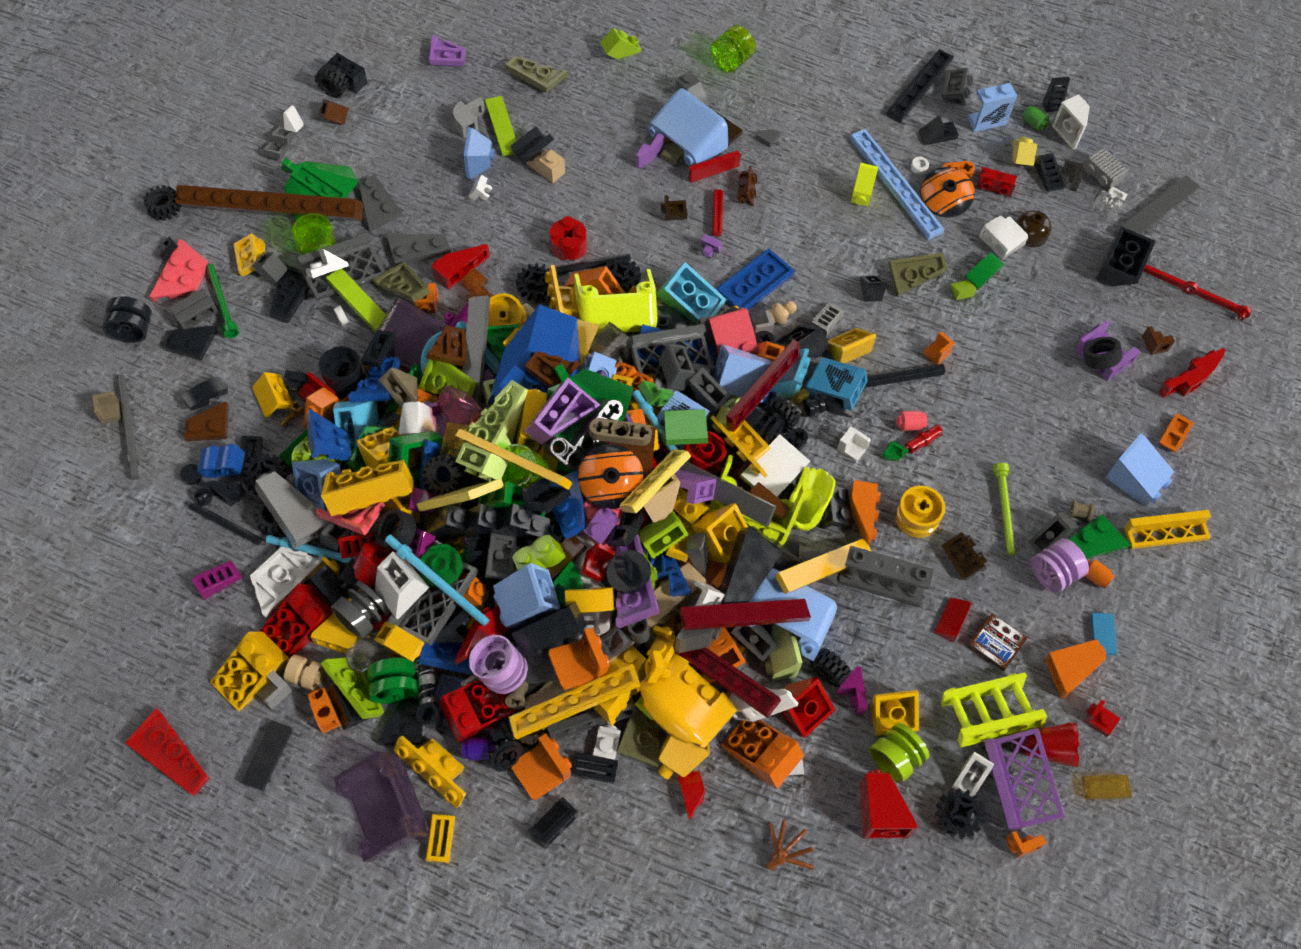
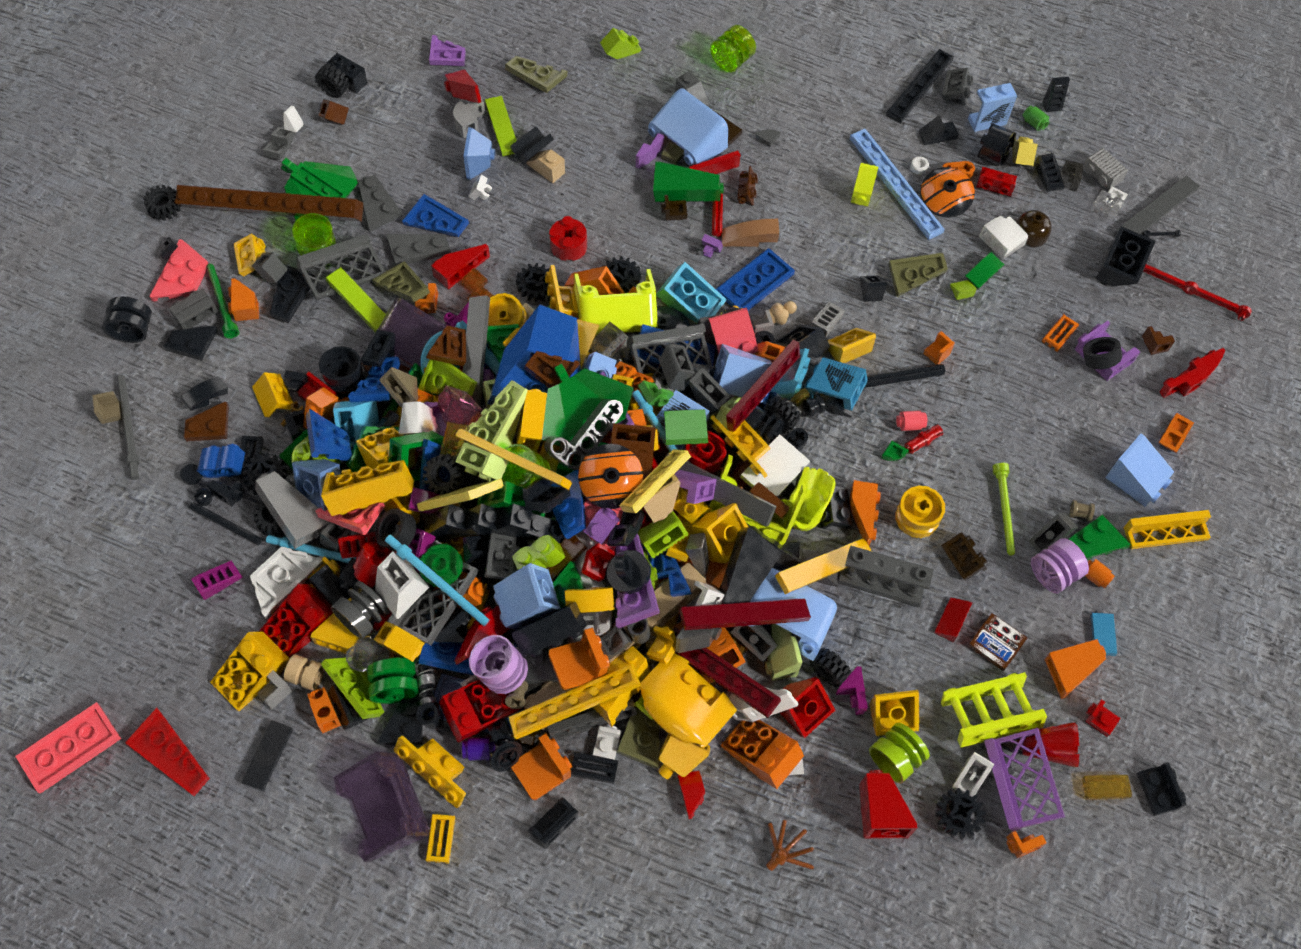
white slope [305,249,349,278] -> none
white tile [334,305,349,325] -> none
medium lavender wedge [525,378,600,445] -> none
black bar [557,254,631,275] -> none
dark tan beam [589,418,652,446] -> none
yellow tile [644,650,671,683] -> none
white panel [837,426,871,462] -> none
white slope [1052,94,1090,150] -> none
none -> coral plate [15,702,122,794]
none -> orange slope [228,278,259,321]
none -> black bracket [284,410,304,441]
none -> blue wing [402,194,469,237]
none -> red slope [444,69,482,103]
none -> green slope [653,162,724,202]
none -> medium nougat slope [721,218,779,247]
none -> black brick [977,123,1016,166]
none -> orange tile [1041,314,1079,352]
none -> black bracket [1136,762,1186,816]
none -> black hinge [1143,230,1182,238]

